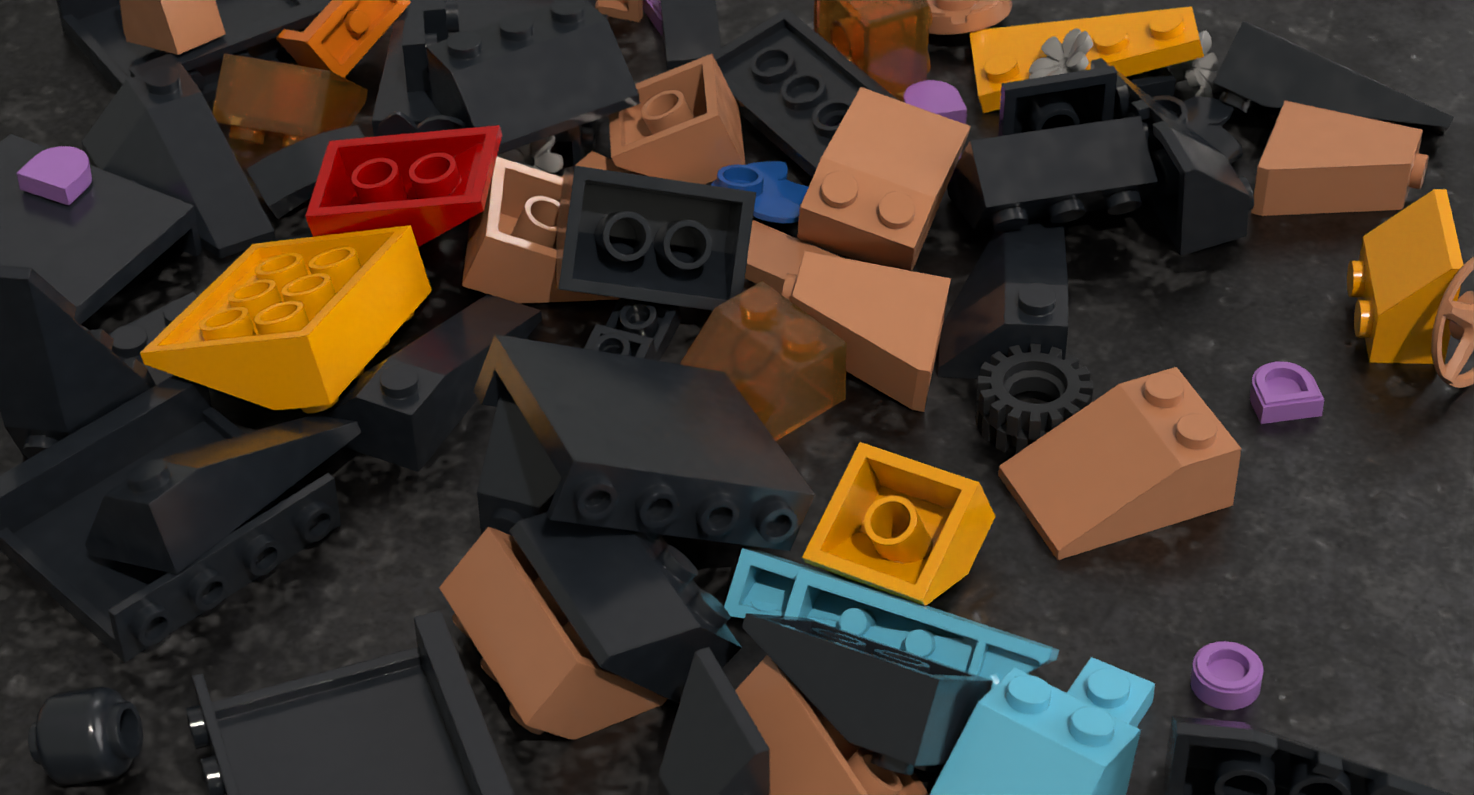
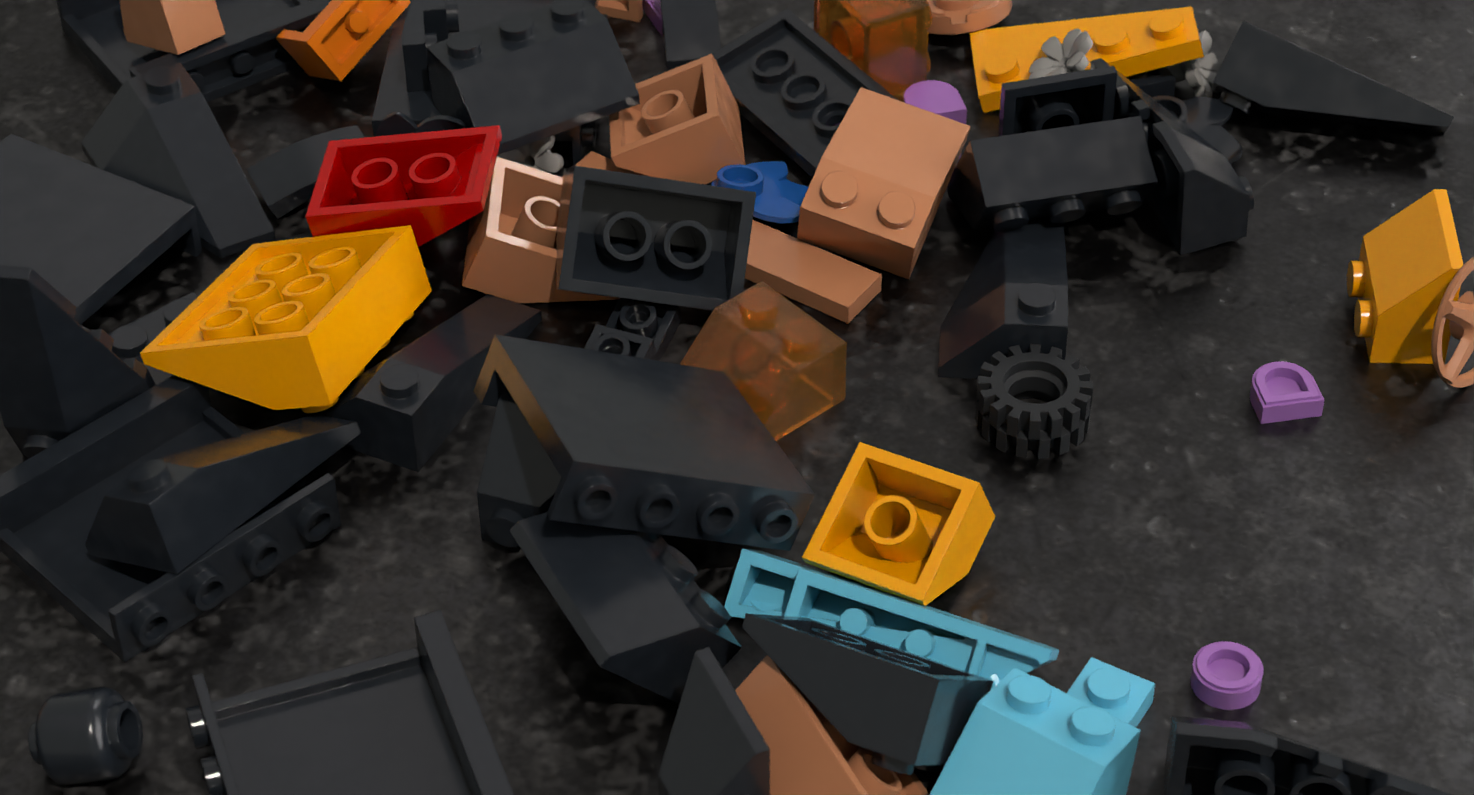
medium lavender tile [16,146,92,205] -> none
clear orange slope [213,54,368,148] -> none
nougat slope [439,527,668,740] -> none
nougat slope [780,251,951,412] -> none
nougat slope [998,367,1241,560] -> none
nougat slope [1251,101,1429,216] -> none

